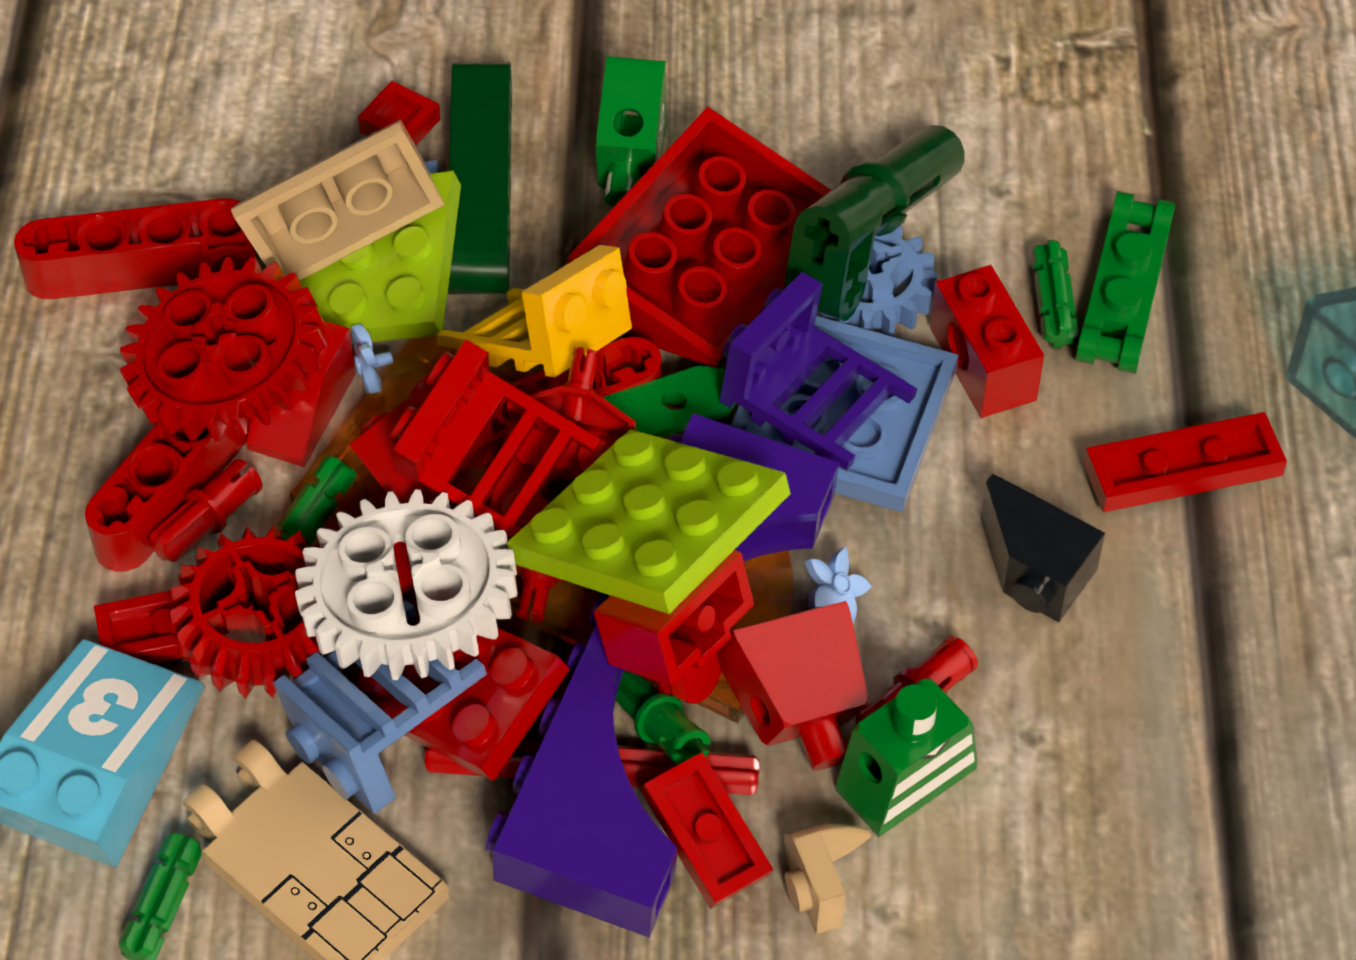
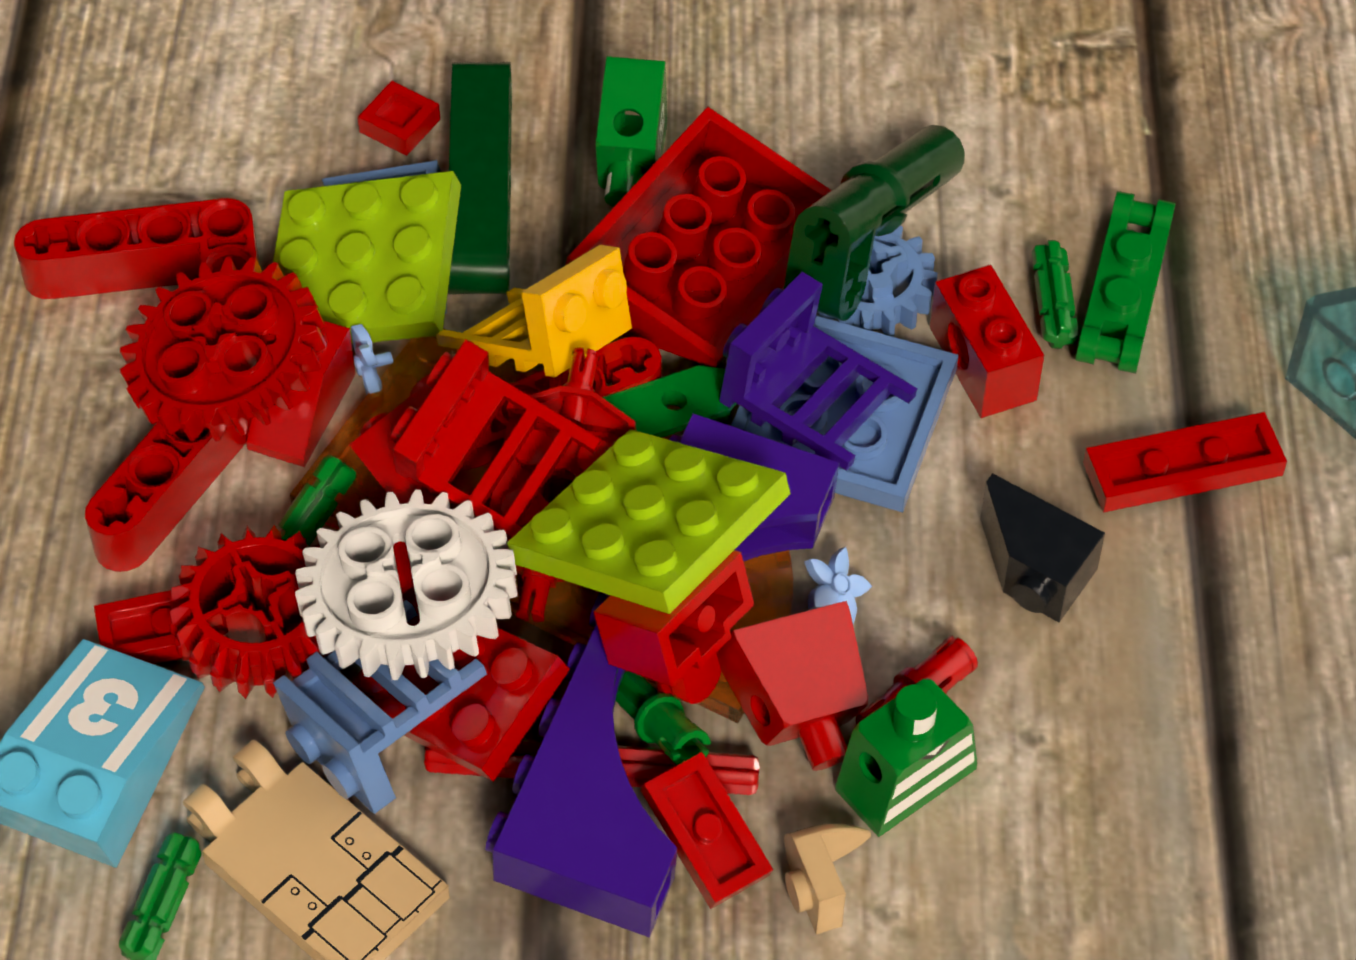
red axle [149,459,263,562] -> none
tan slope [231,119,445,281] -> none

